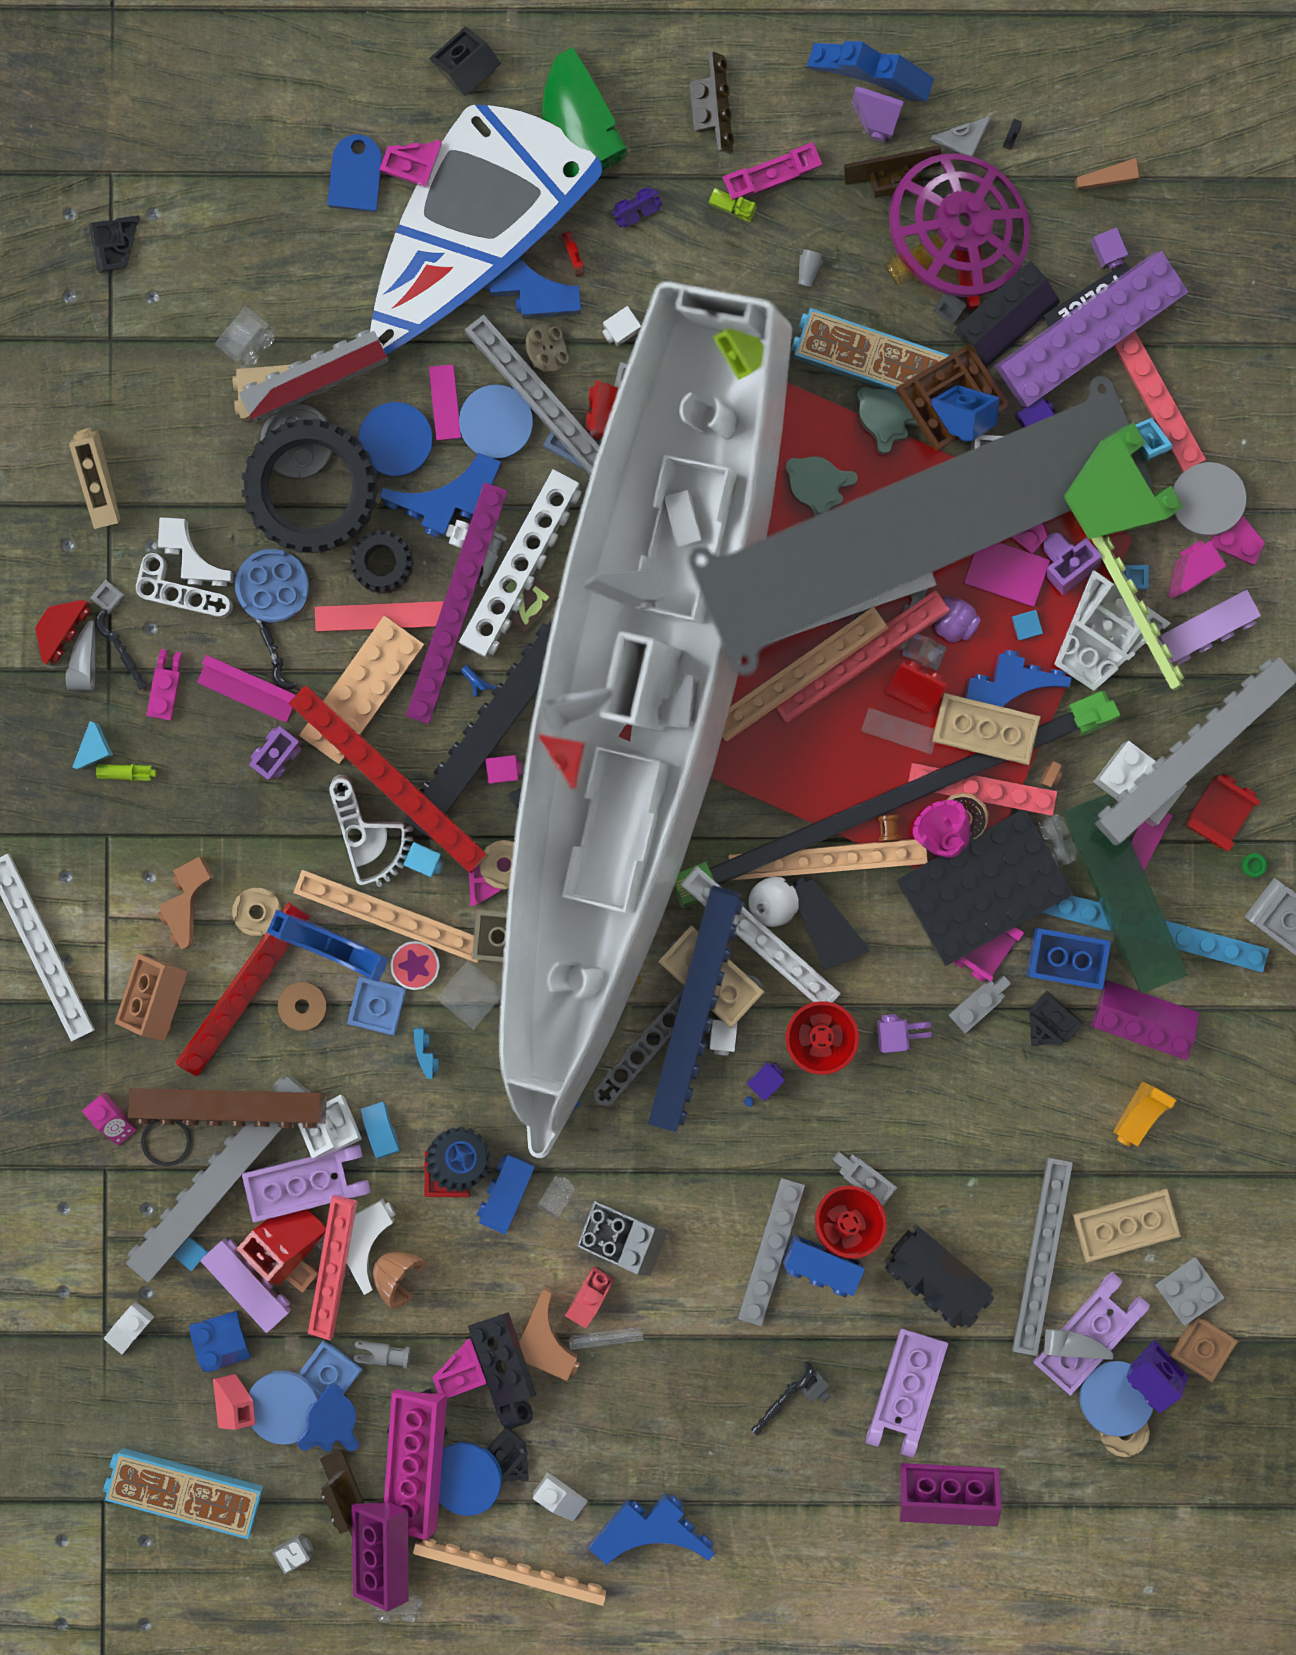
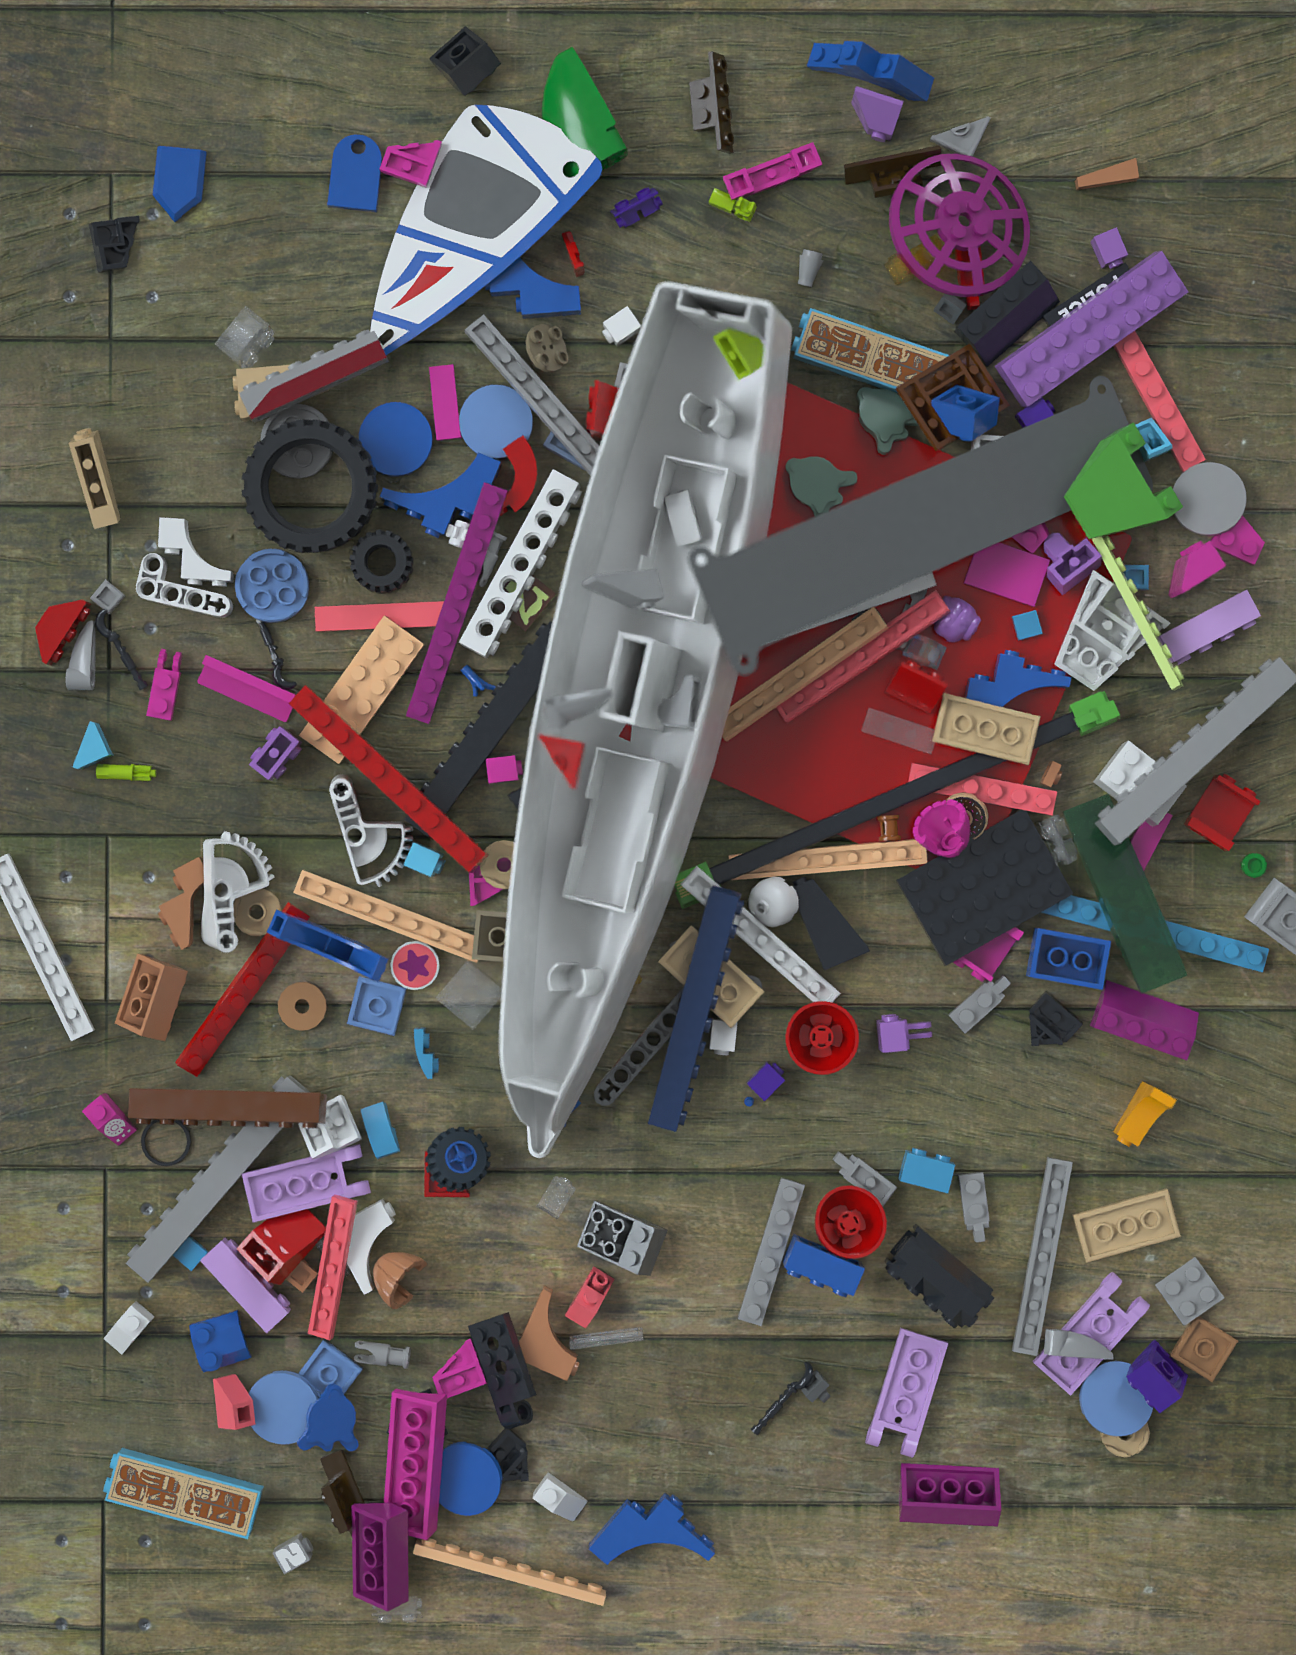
blue brick [477,1153,536,1235] -> none
black tile [1002,119,1022,150] -> none
none -> blue tile [153,146,207,222]
none -> white arm [201,831,275,952]
none -> red arch [499,435,537,517]
none -> dark azure brick [898,1148,955,1193]
none -> light grey hinge [958,1172,990,1242]

